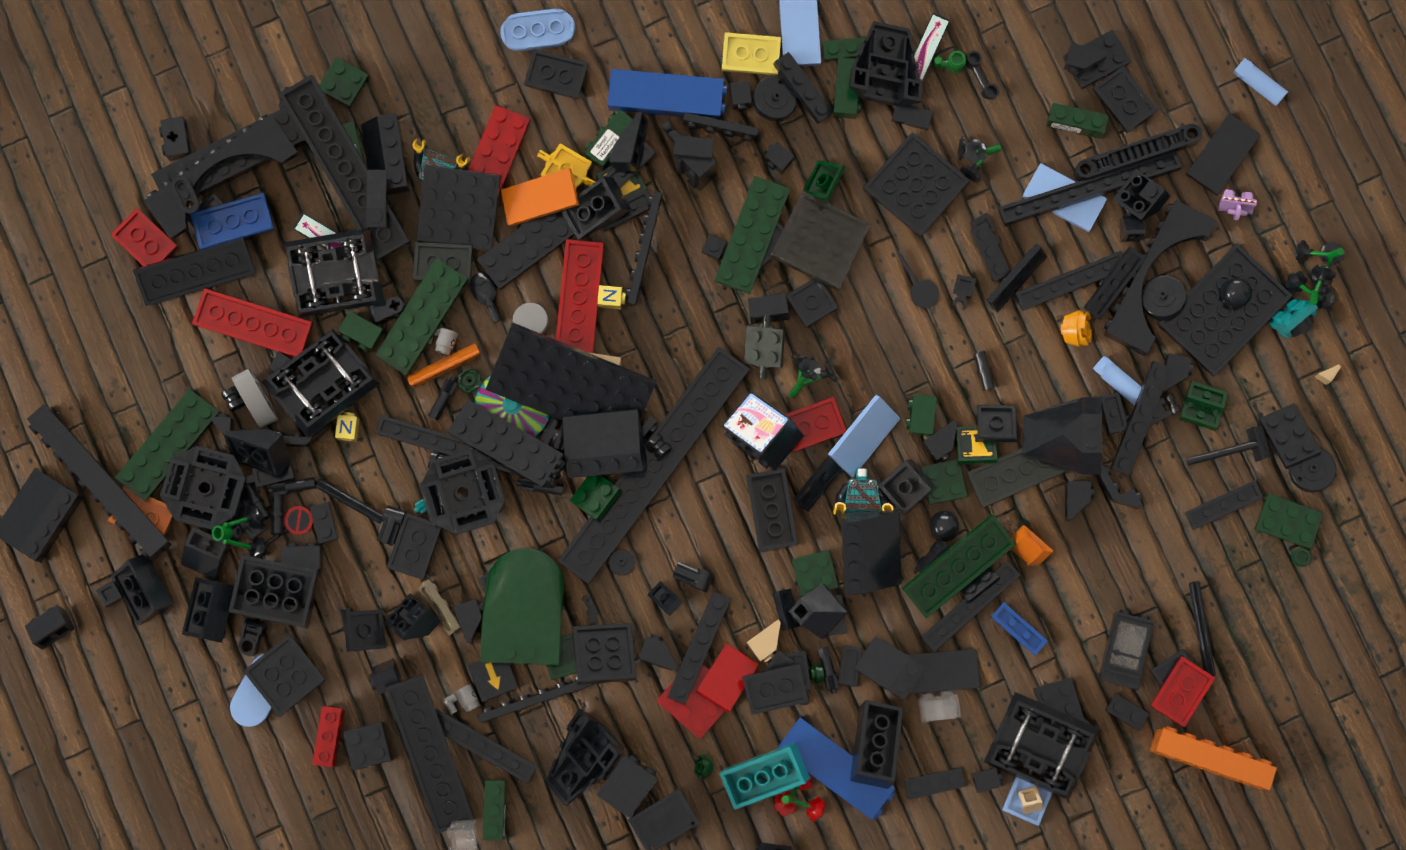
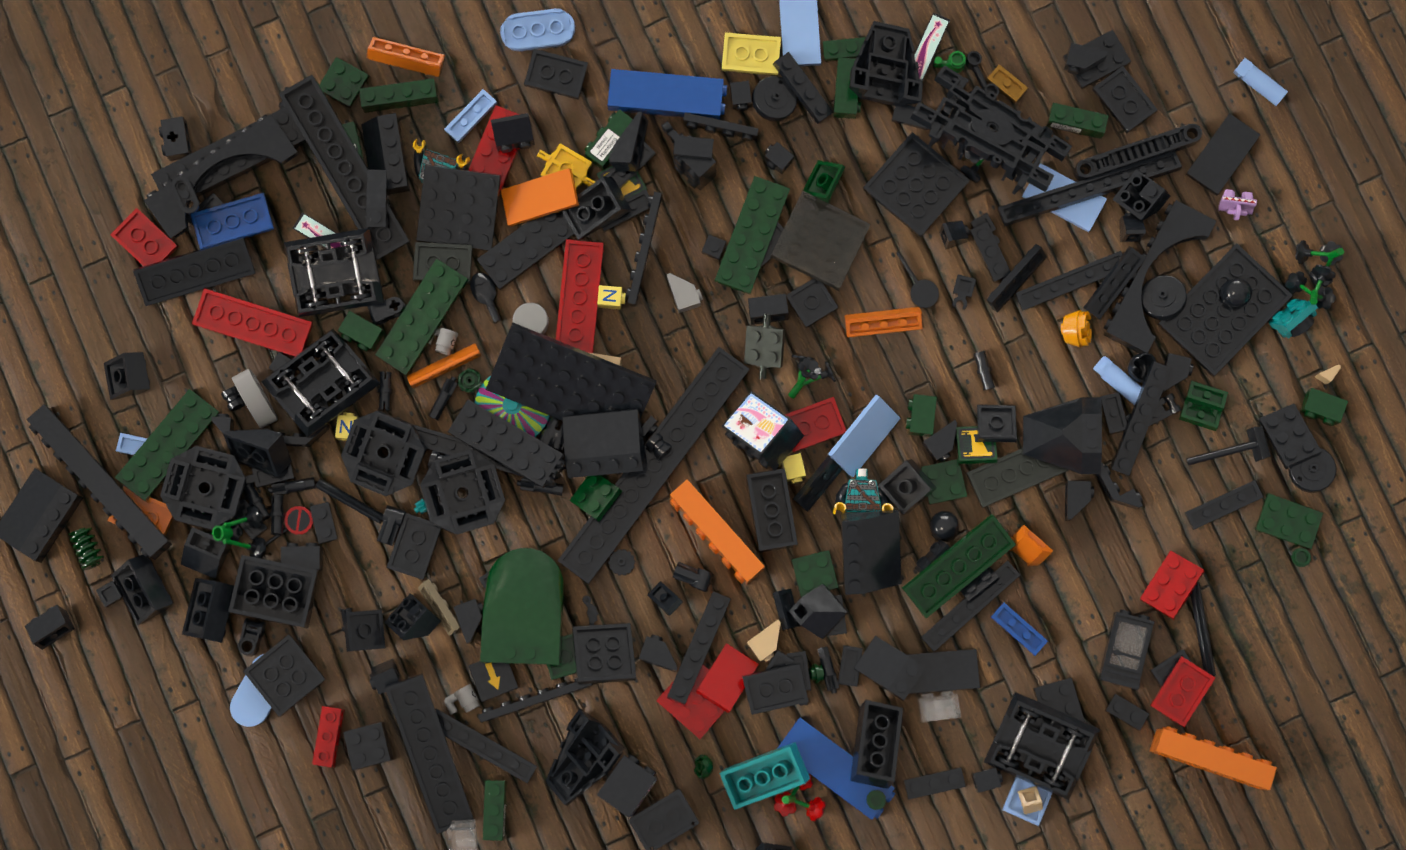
none -> dark green piece [68,528,104,571]
none -> black slope [104,352,150,400]
none -> light blue tile [116,433,147,455]
none -> black piece [341,410,427,496]
none -> dark green brick [359,78,439,113]
none -> orange slope [367,37,445,77]
none -> black pin [377,371,393,411]
none -> light blue plate [444,89,497,143]
none -> black slope [491,113,535,153]
none -> light grey slope [667,273,703,313]
none -> orange brick [670,479,765,585]
none -> light yellow brick [782,453,806,484]
none -> orange slope [844,307,923,337]
none -> dark green plate [866,790,886,810]
none -> black piece [910,65,1072,195]
none -> black slope [939,221,970,250]
none -> pearl gold plate [987,64,1028,104]
none -> black hair [1128,353,1156,383]
none -> red plate [1140,550,1205,620]
none -> dark green brick [1300,388,1348,426]

